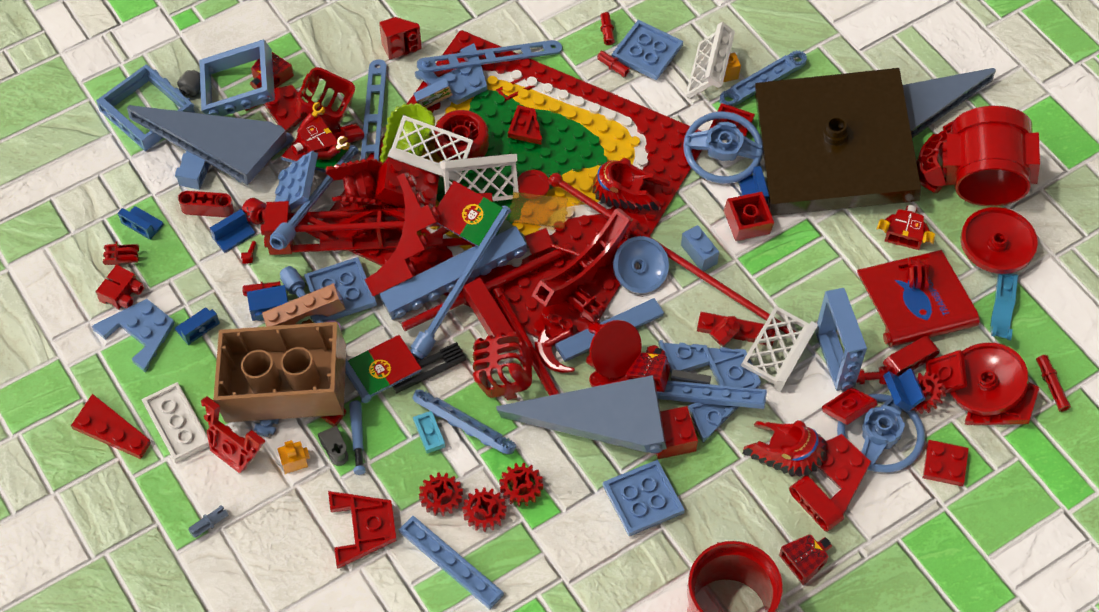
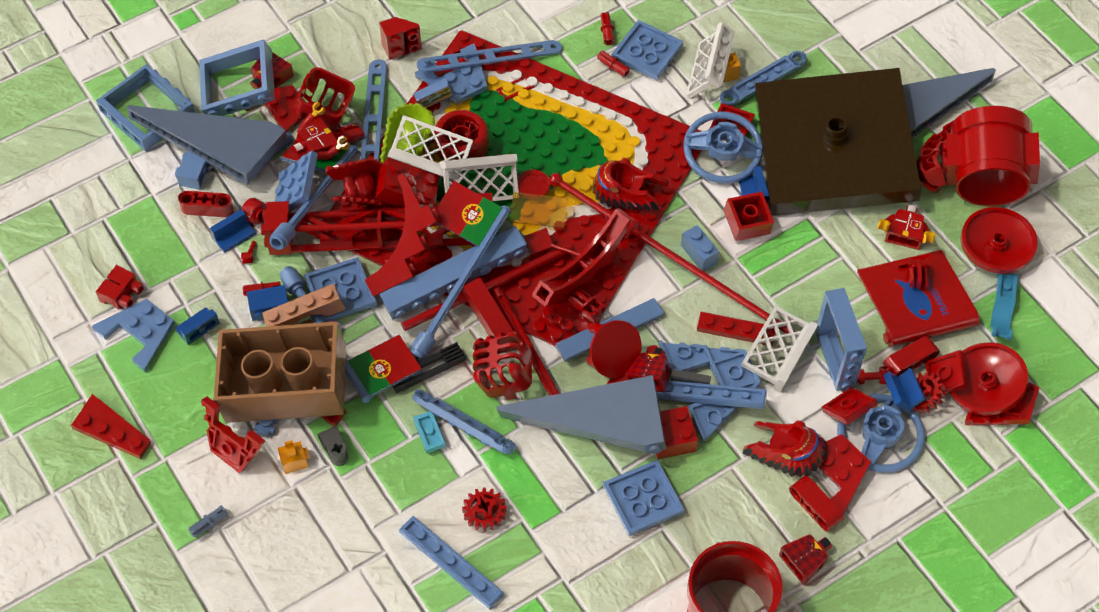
red arm [103,241,139,266] -> none
blue panel [118,206,164,240] -> none
white tile [141,382,209,464] -> none
dark grey head [177,70,201,97] -> none
red wing [328,491,397,569] -> none
medium blue piece [349,400,366,475] -> none
red gear [419,472,463,517] -> none
red gear [499,463,543,507] -> none
red wing [508,105,542,145] -> none
red piece [535,329,575,373] -> none
red piece [589,371,609,387] -> none
medium blue dish [613,236,669,293] -> none
red rock [709,316,740,347] -> none
red plate [922,440,969,487] -> none
red pin [1036,355,1071,412] -> none

